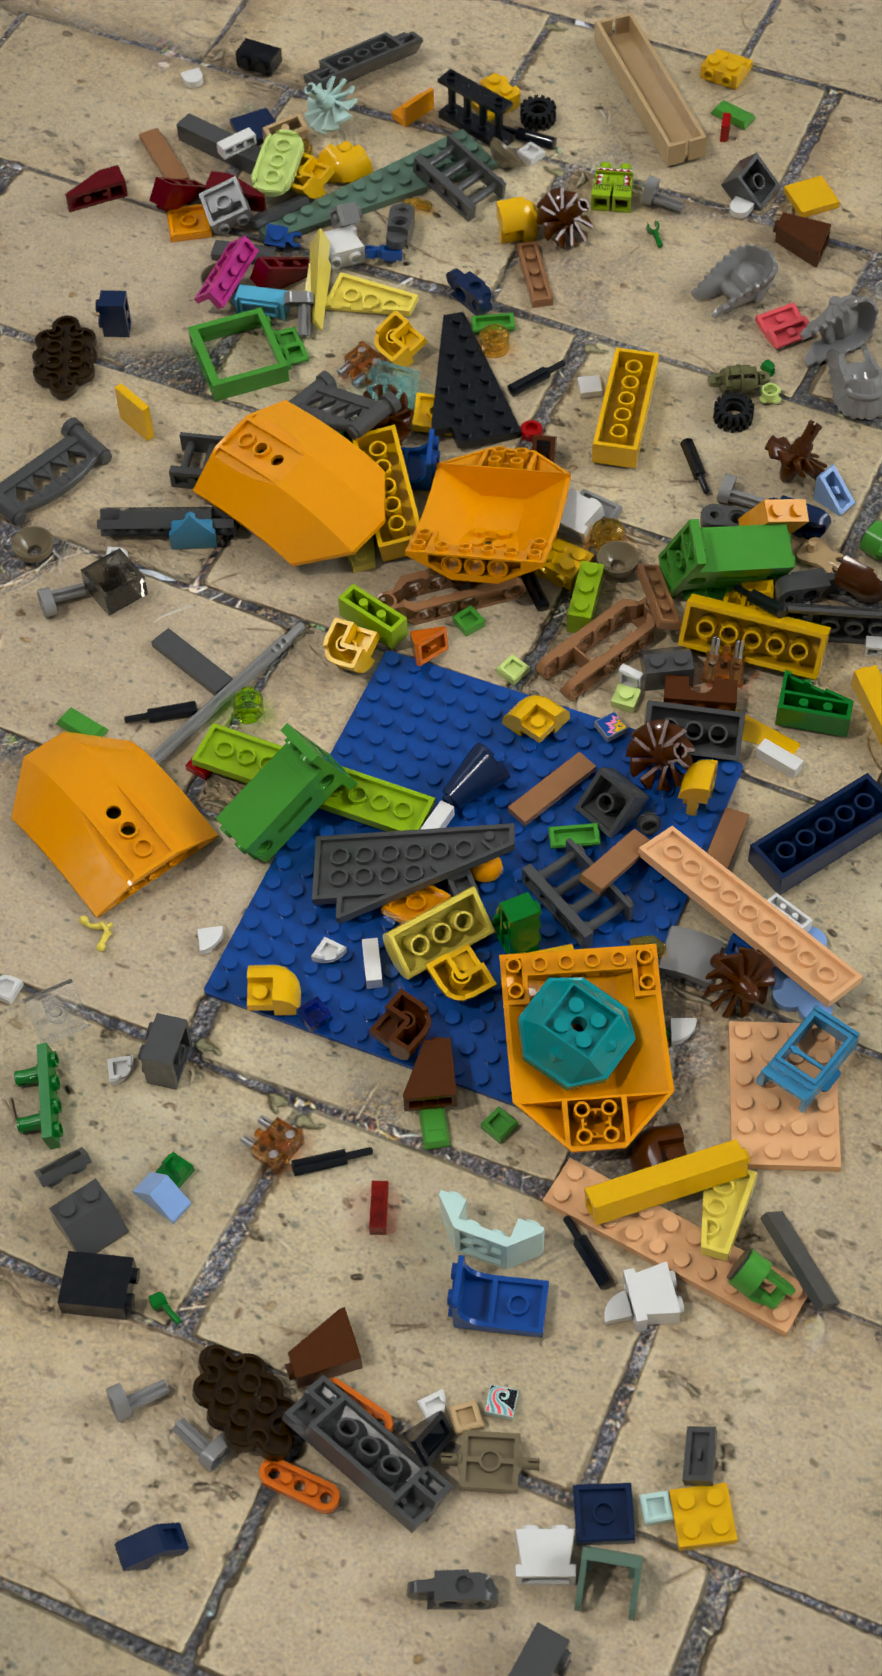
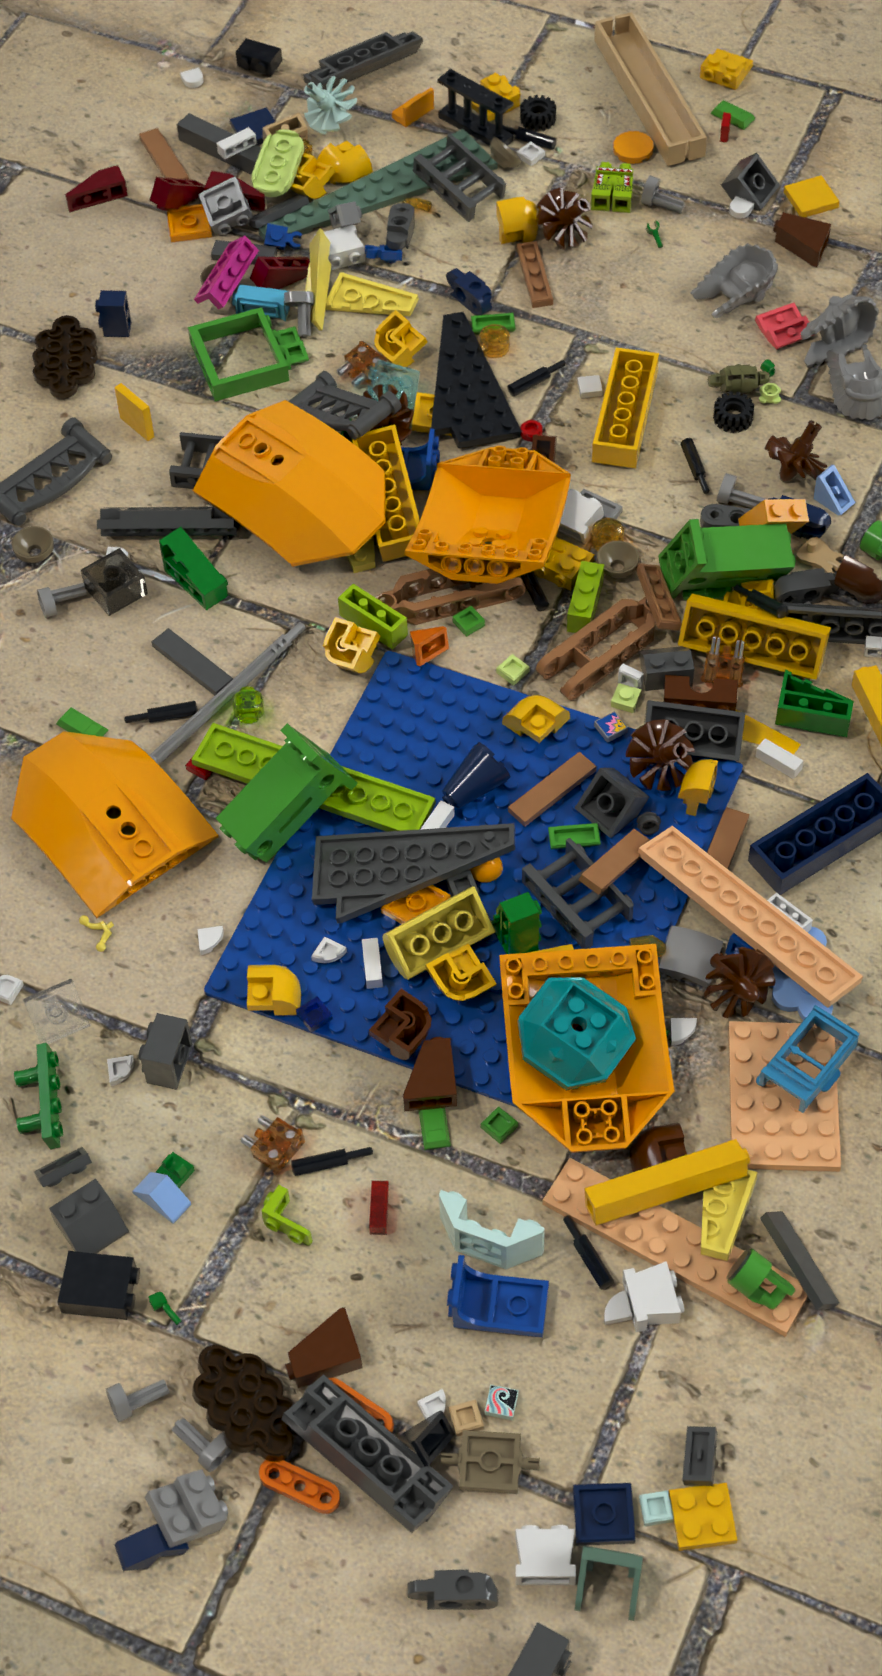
dark azure slope [169,511,217,549] -> none
none -> light grey plate [145,1469,228,1548]
none -> green wedge [159,527,228,611]
none -> lime bracket [261,1185,313,1246]
none -> light orange tile [613,131,654,164]

